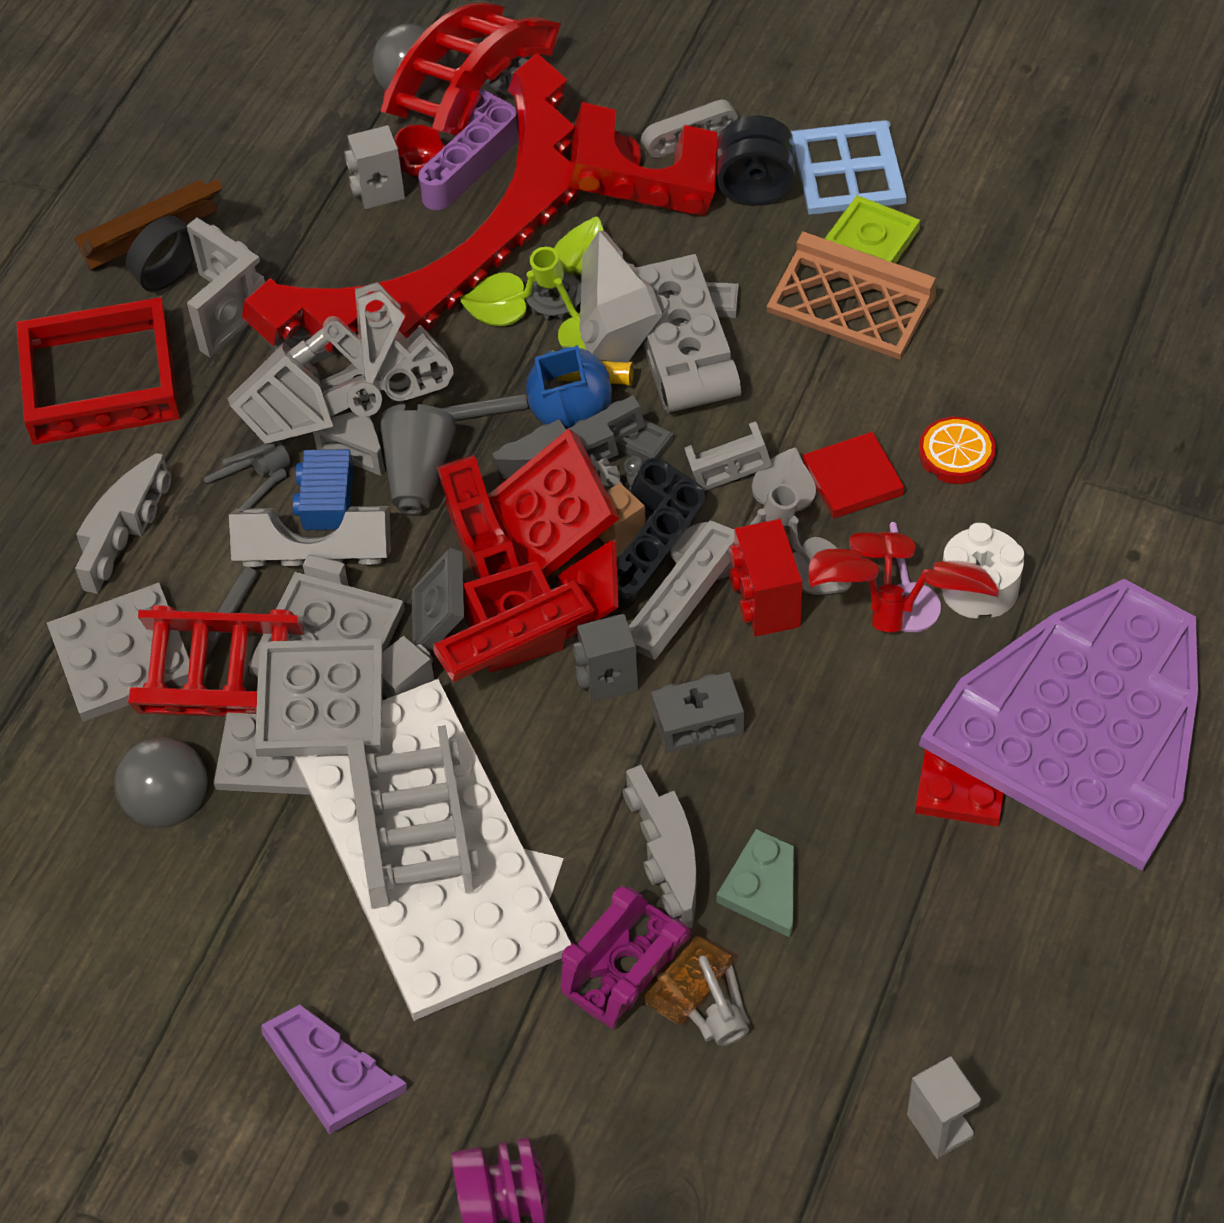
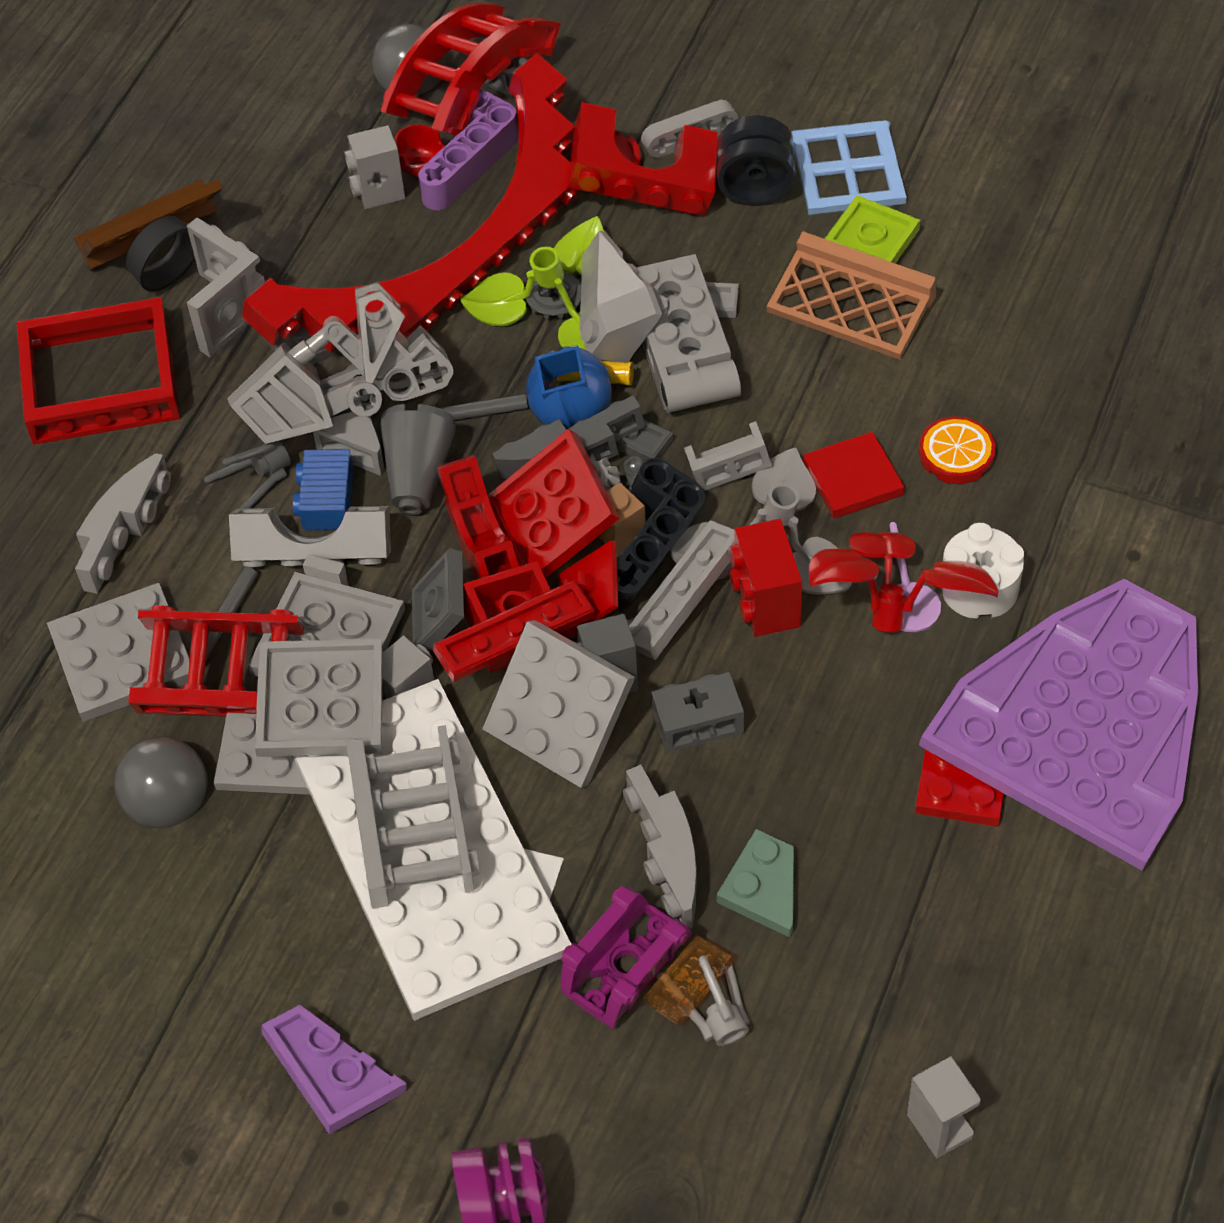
none -> light grey plate [482,620,635,788]

